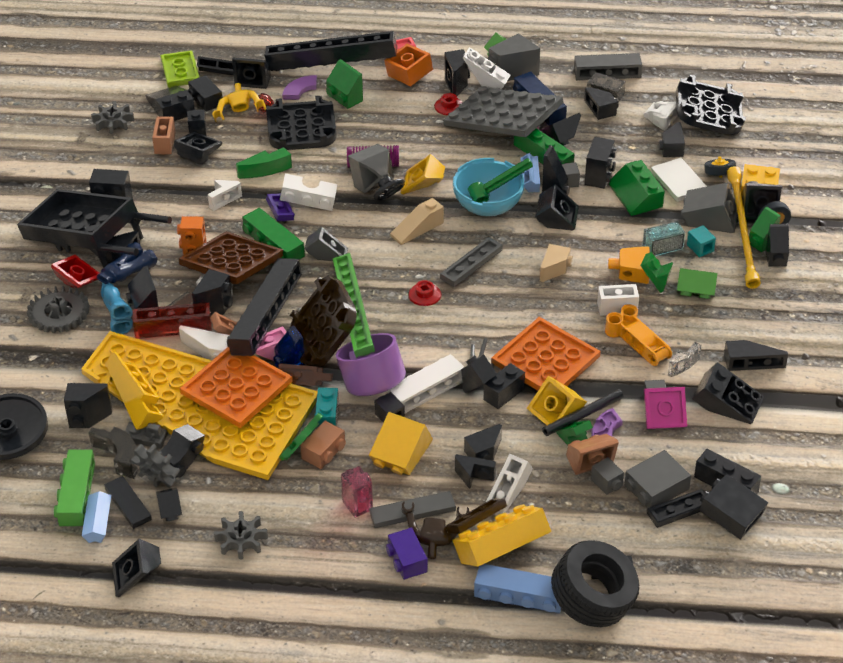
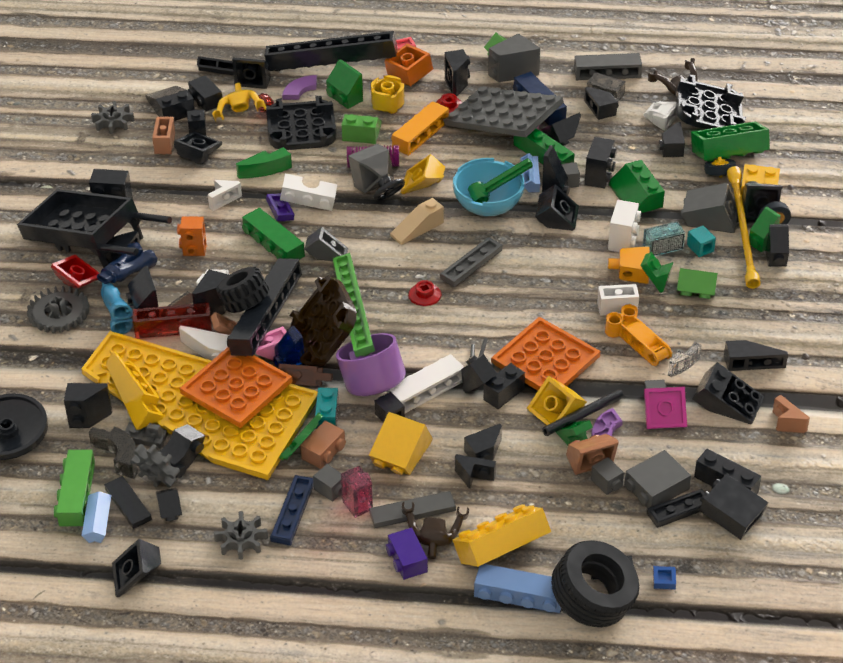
lime tile [160,50,199,88] -> none
reddish brown plate [179,231,283,284] -> none
dark brown tile [445,499,507,534] -> none
white slope [463,47,511,89] -> none
white slope [486,454,533,516] -> none
tan slope [540,244,573,282] -> none
white tile [650,158,707,202] -> none
none -> black tyre [216,267,269,313]
none -> dark blue tile [270,475,314,546]
none -> dark grey brick [313,464,346,502]
none -> bright green slope [342,114,382,144]
none -> yellow brick [371,75,405,114]
none -> light orange brick [391,101,449,156]
none -> white brick [608,200,641,252]
none -> dark brown piece [648,58,698,95]
none -> blue plate [653,566,676,590]
none -> green brick [691,121,770,162]
none -> nougat slope [772,395,810,433]

